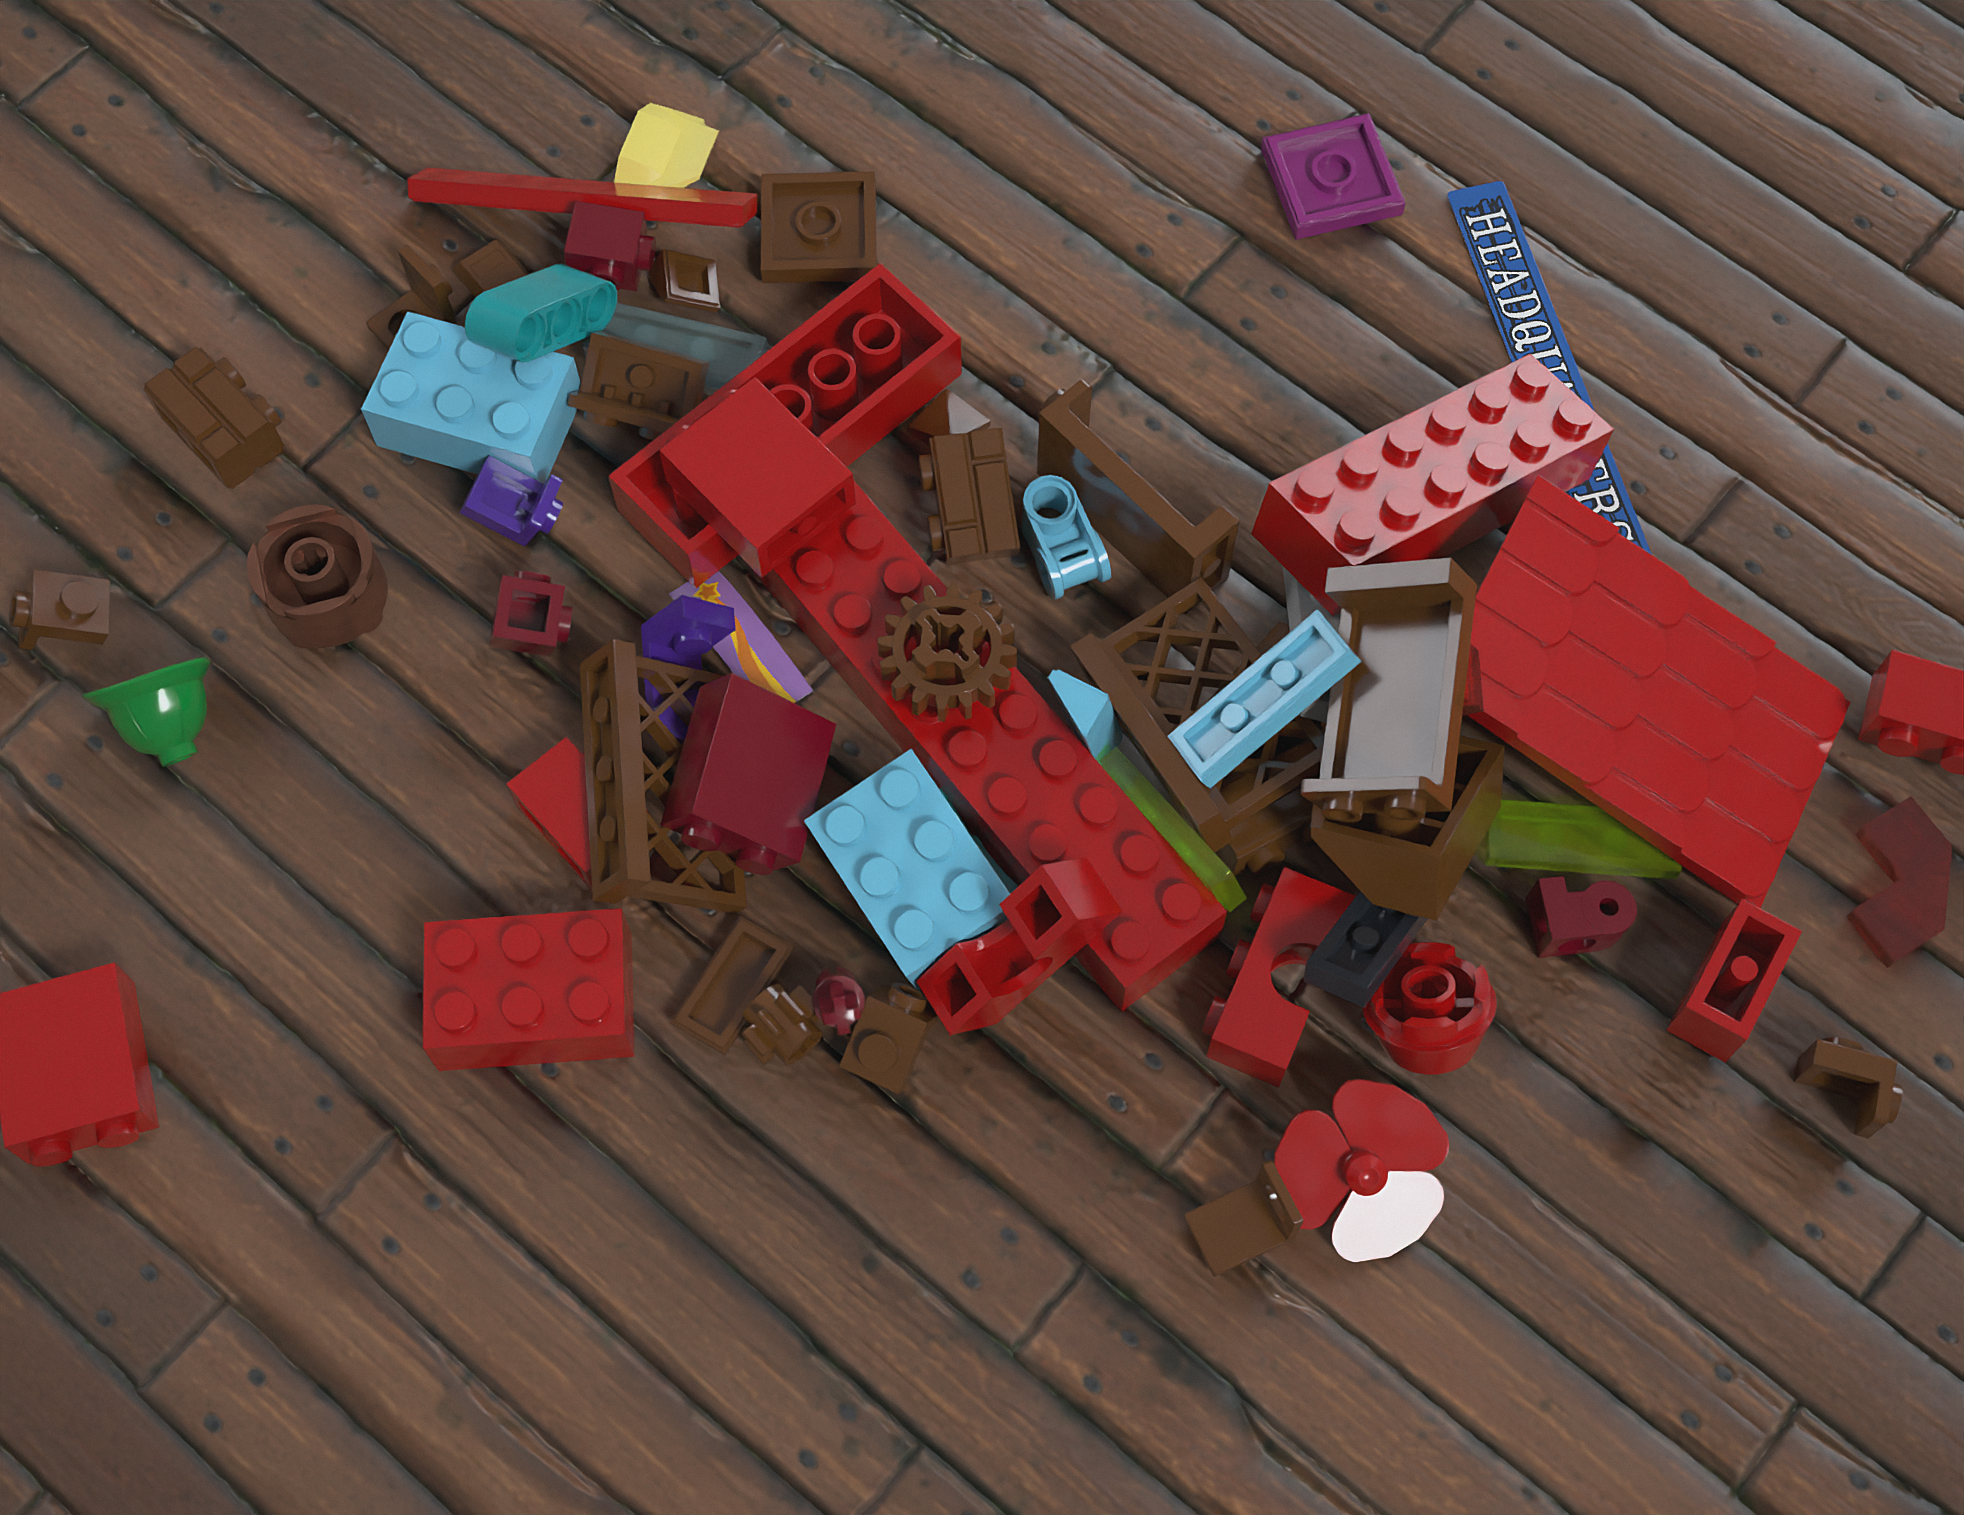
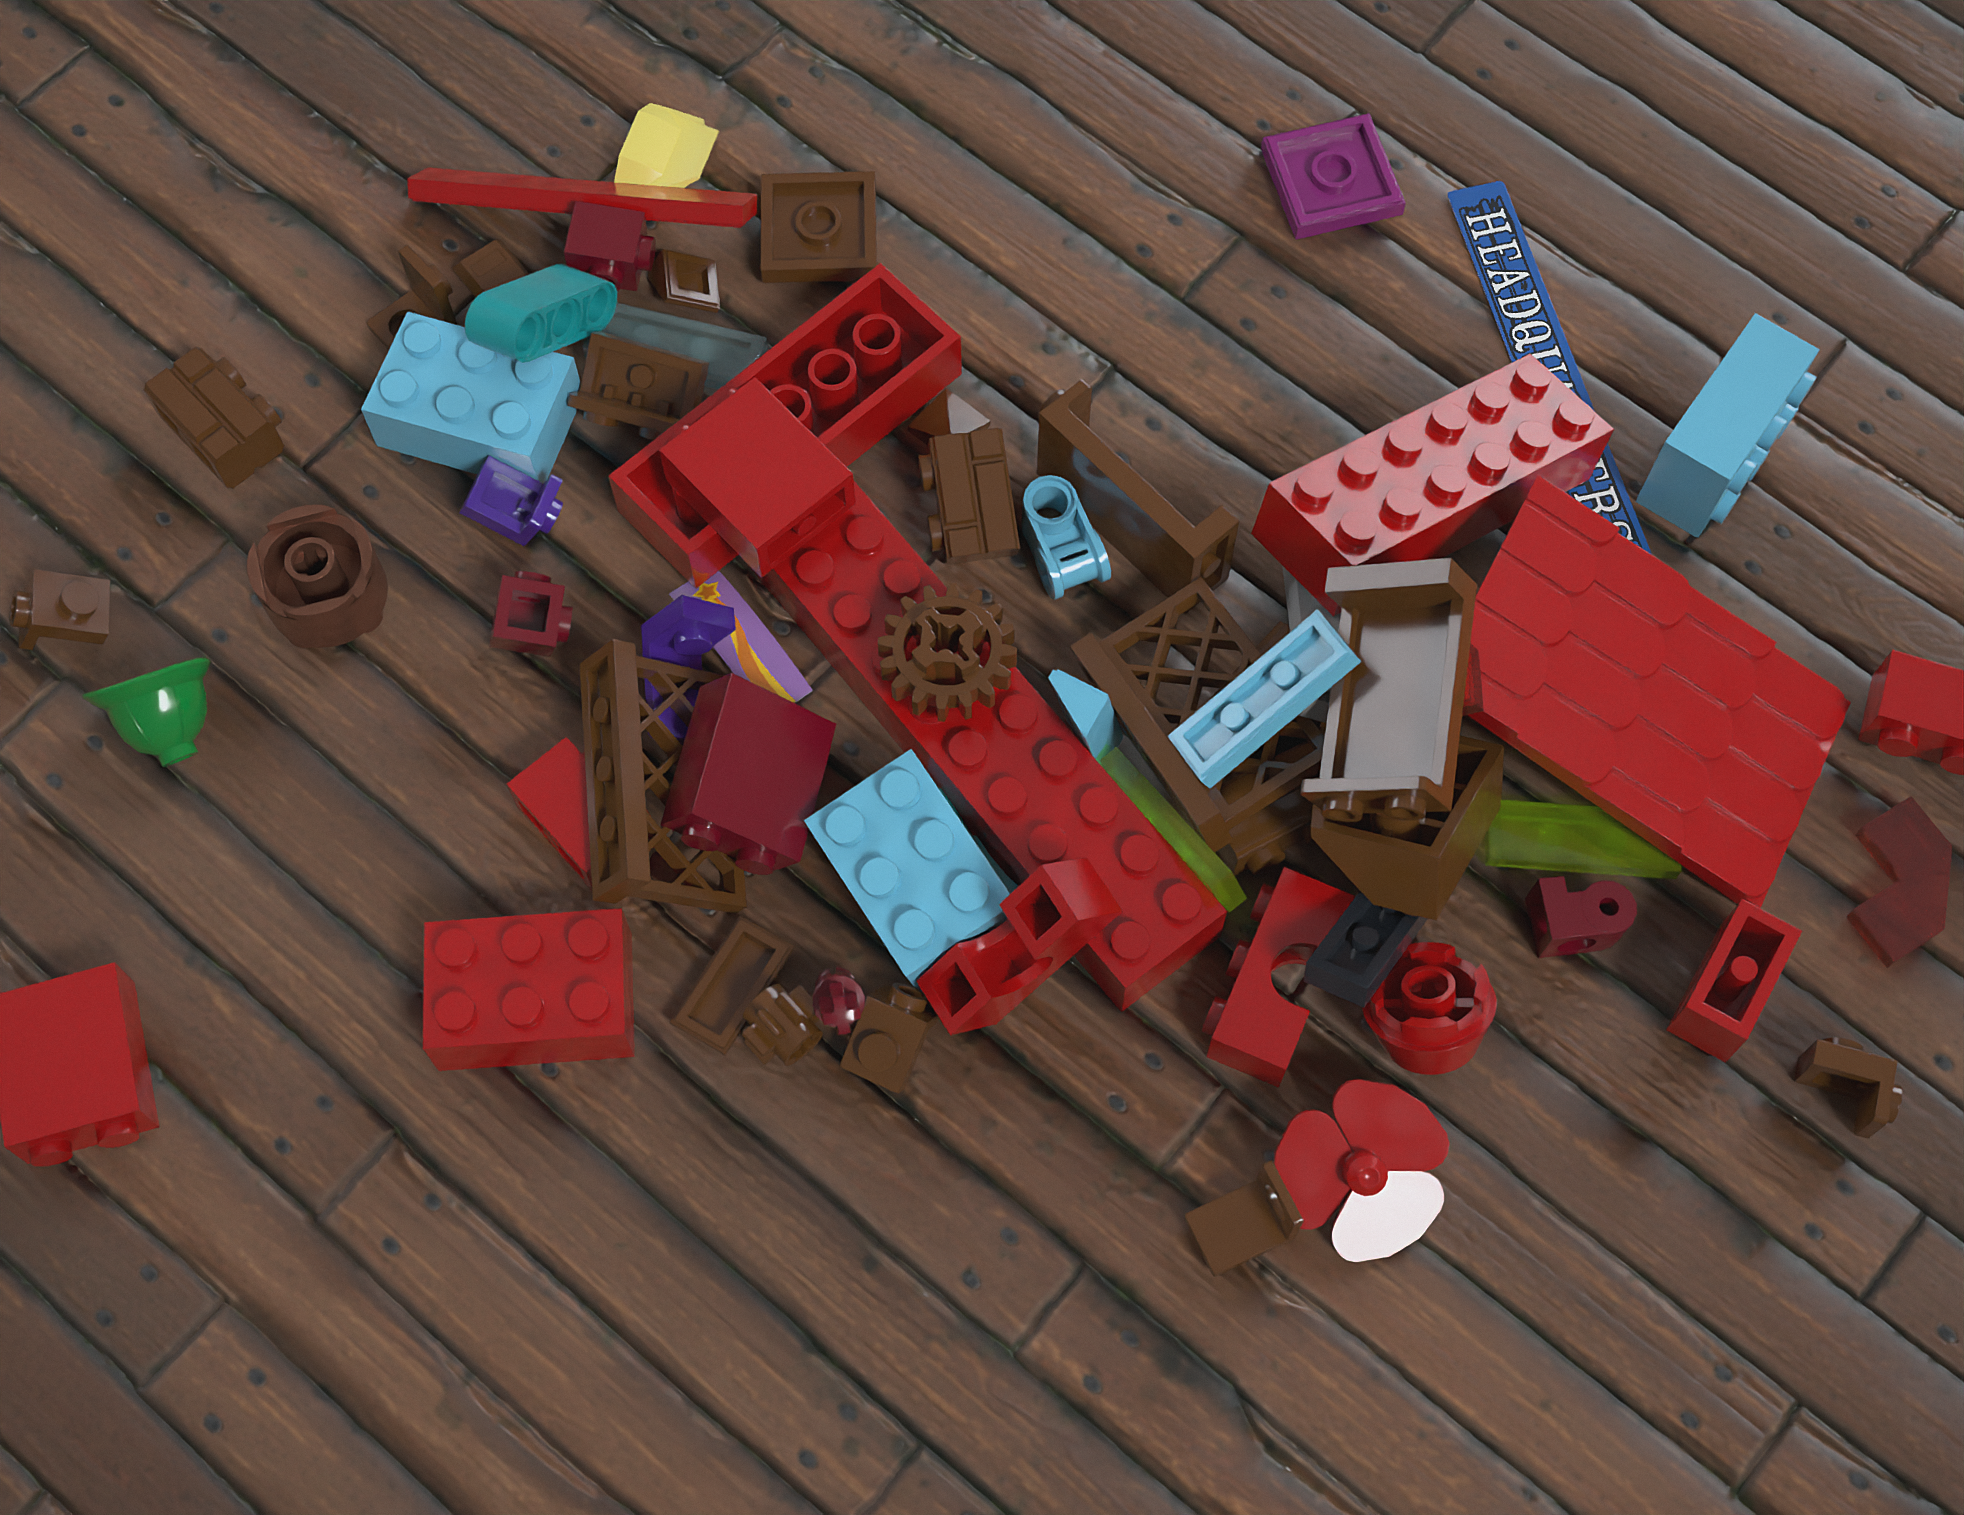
none -> medium azure brick [1635,313,1820,538]

